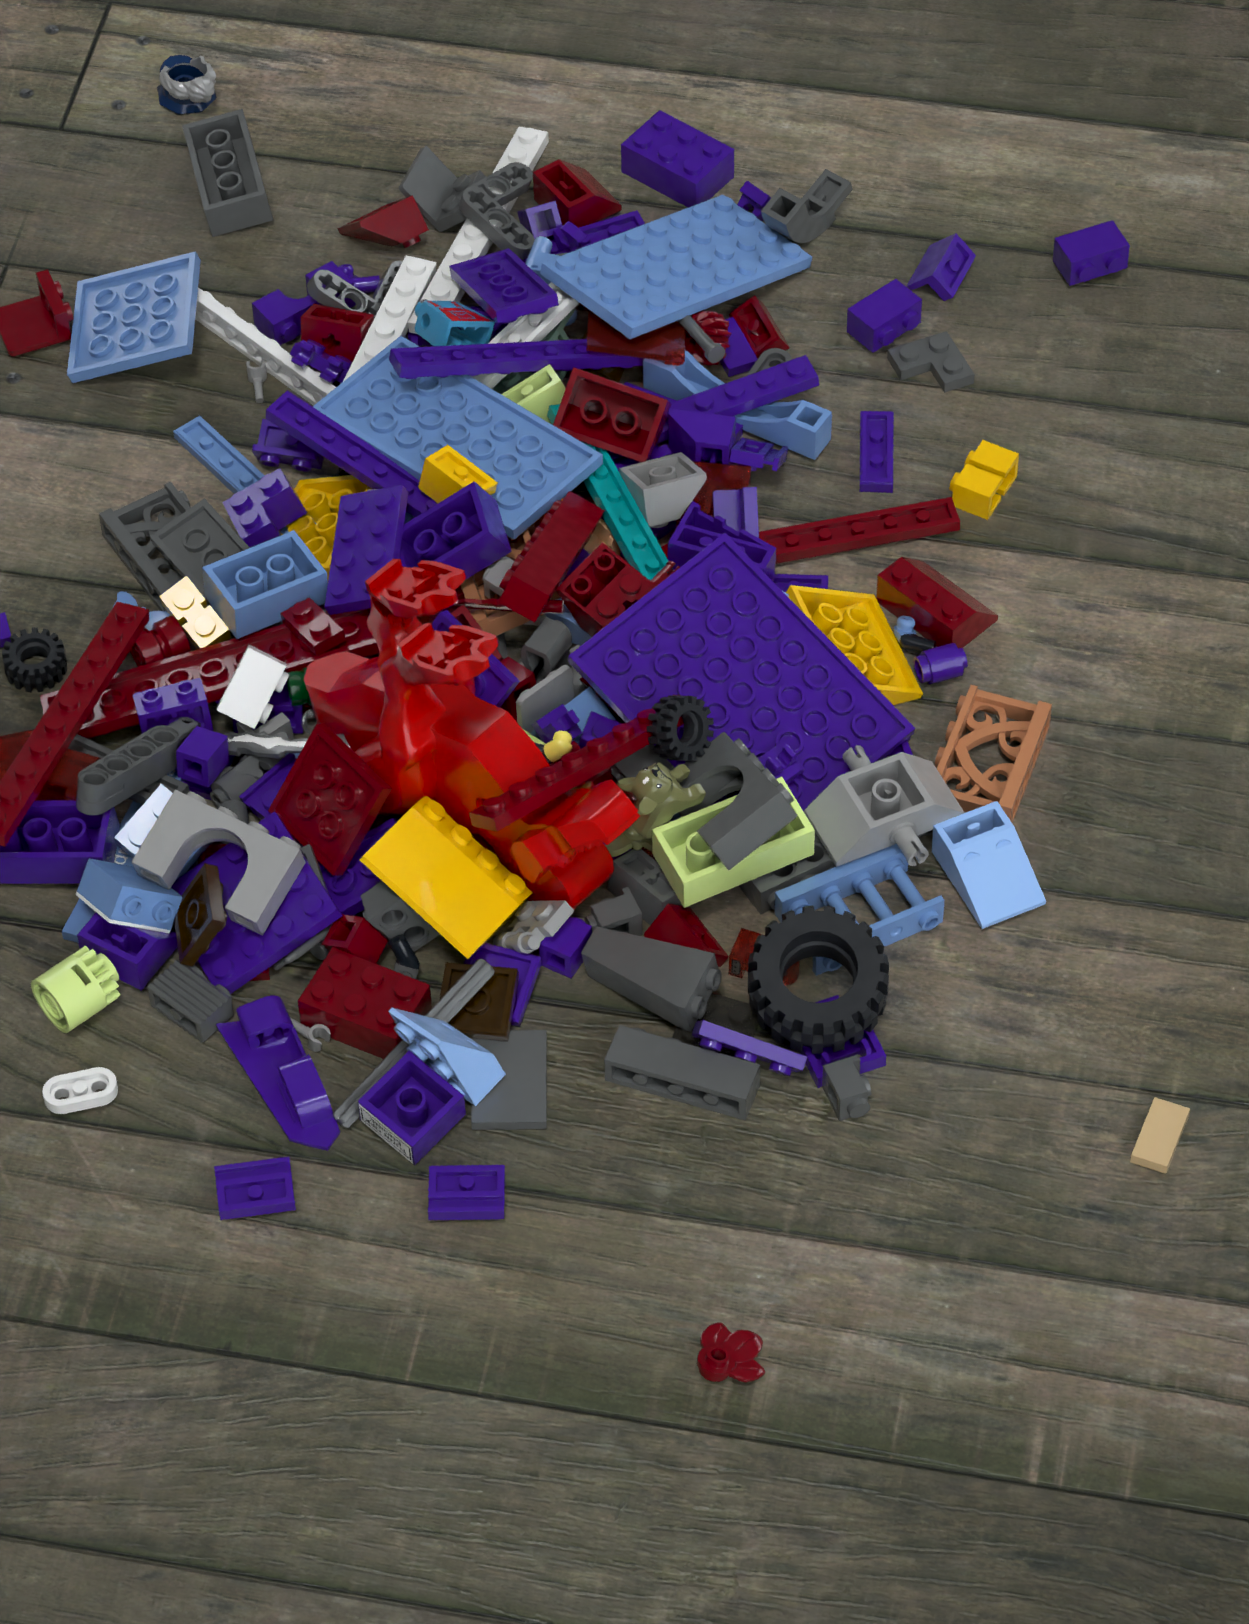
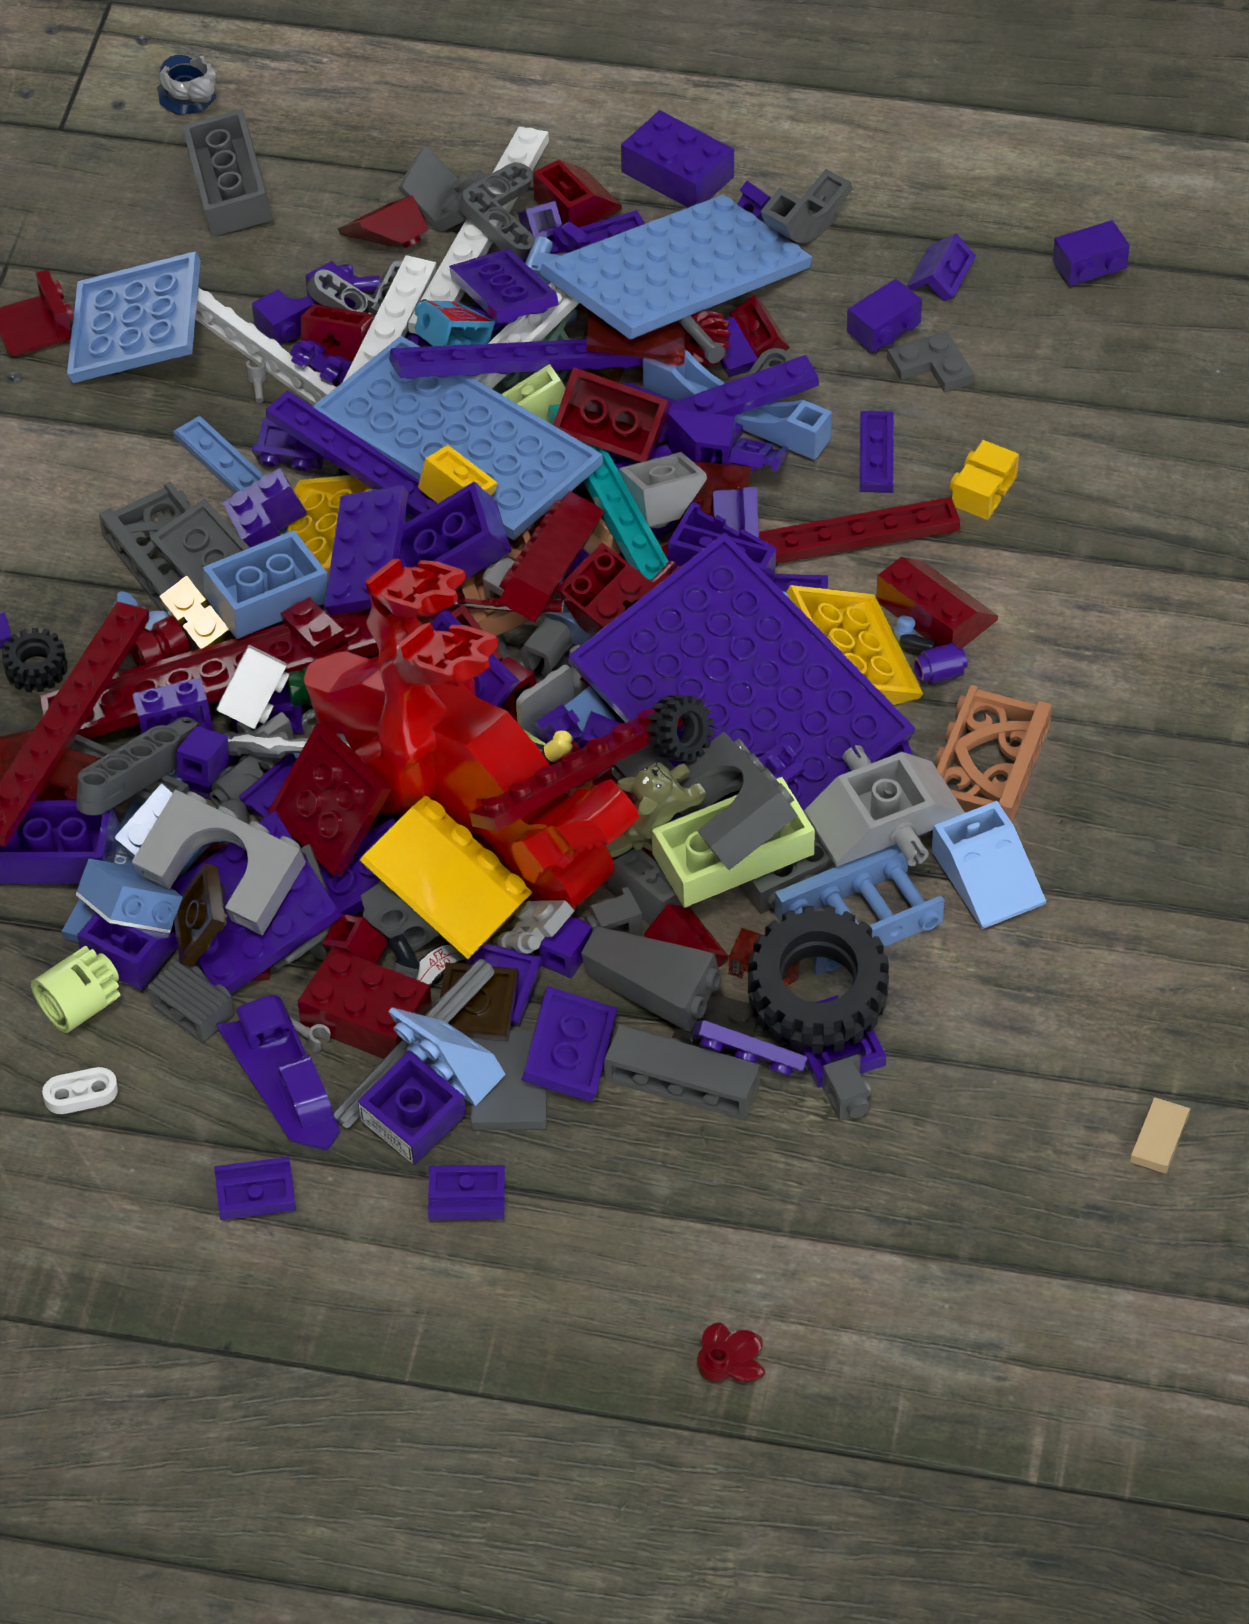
none -> white sticker [416,943,466,987]
none -> dark purple plate [521,986,617,1102]

